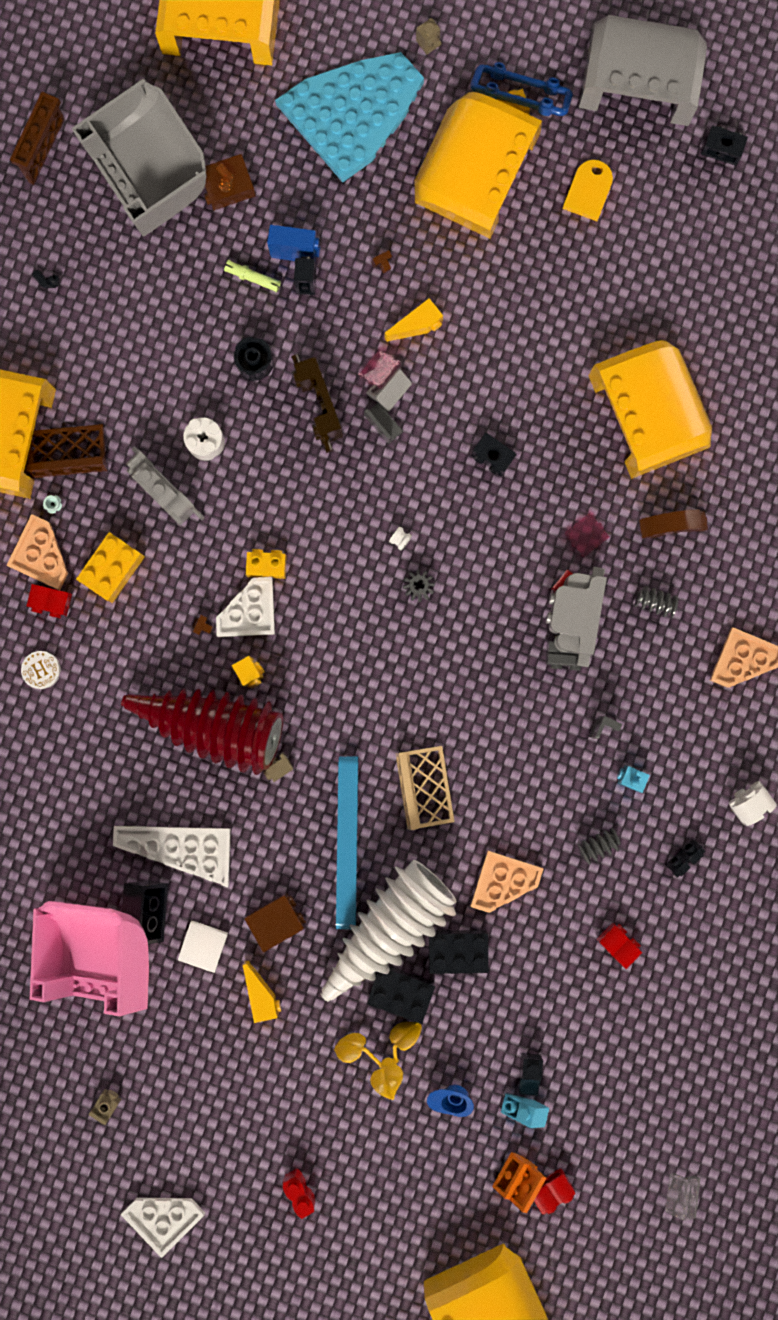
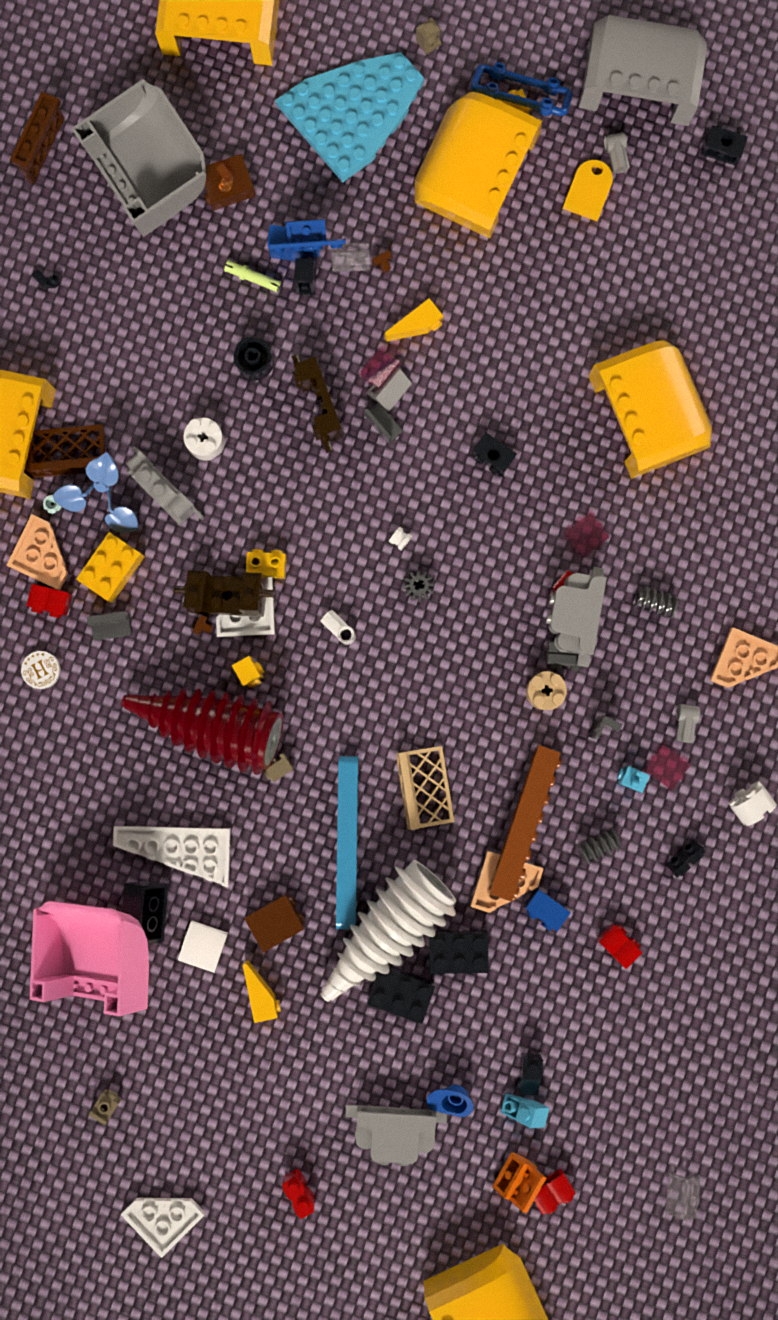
yellow plant [334,1021,422,1100] -> none
reddish brown arch [639,509,708,538] -> none
none -> medium blue plant [53,452,139,533]
none -> dark grey panel [87,611,132,641]
none -> dark brown brick [173,570,275,617]
none -> blue bracket [268,219,346,252]
none -> white piece [320,609,356,645]
none -> clear panel [331,243,370,272]
none -> light grey brick [345,1104,447,1166]
none -> dark orange brick [488,745,562,902]
none -> blue brick [524,888,571,931]
none -> tan brick [525,671,567,710]
none -> light grey piece [604,132,630,174]
none -> clear pink piece [645,745,690,790]
none -> light grey piece [675,704,700,743]

